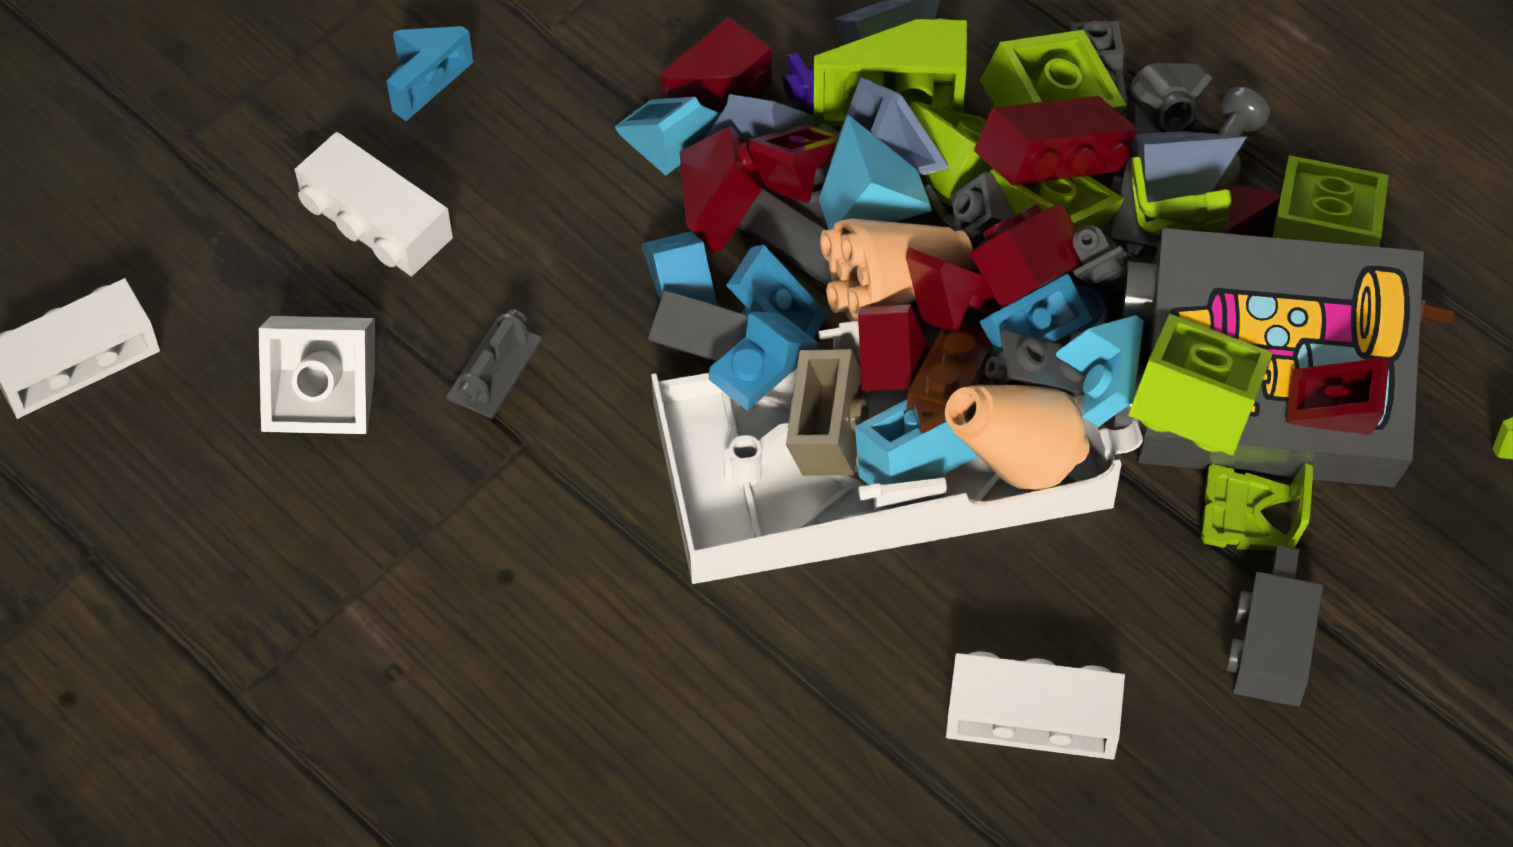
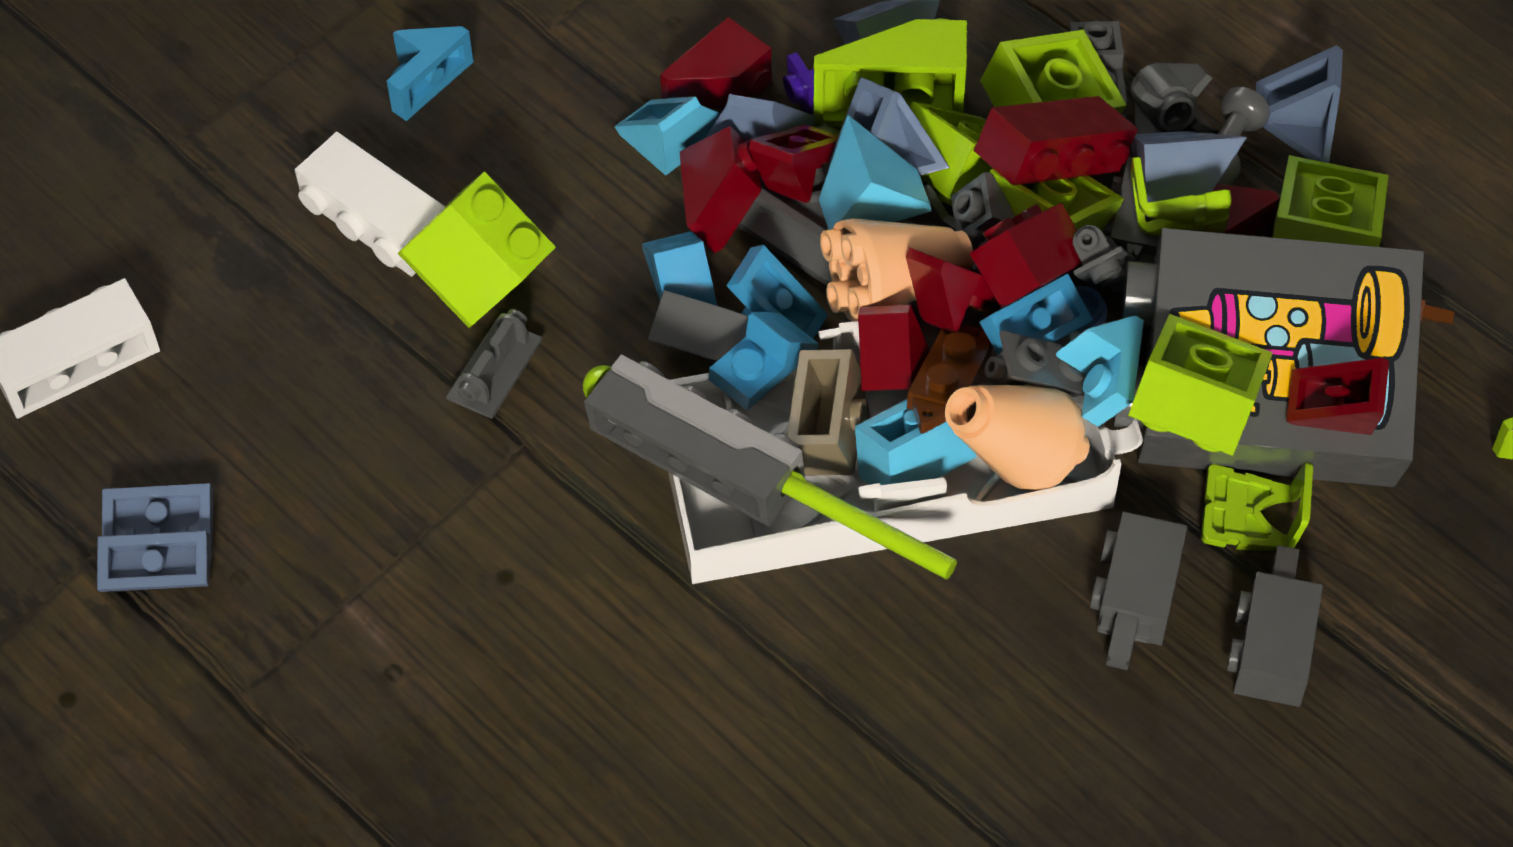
white slope [259,316,375,434] -> none
white brick [946,651,1125,760] -> none
none -> sand blue slope [97,483,214,592]
none -> lime slope [397,171,556,328]
none -> piece [583,354,957,580]
none -> dark grey hinge [1090,512,1188,670]
none -> sand blue slope [1256,45,1343,163]

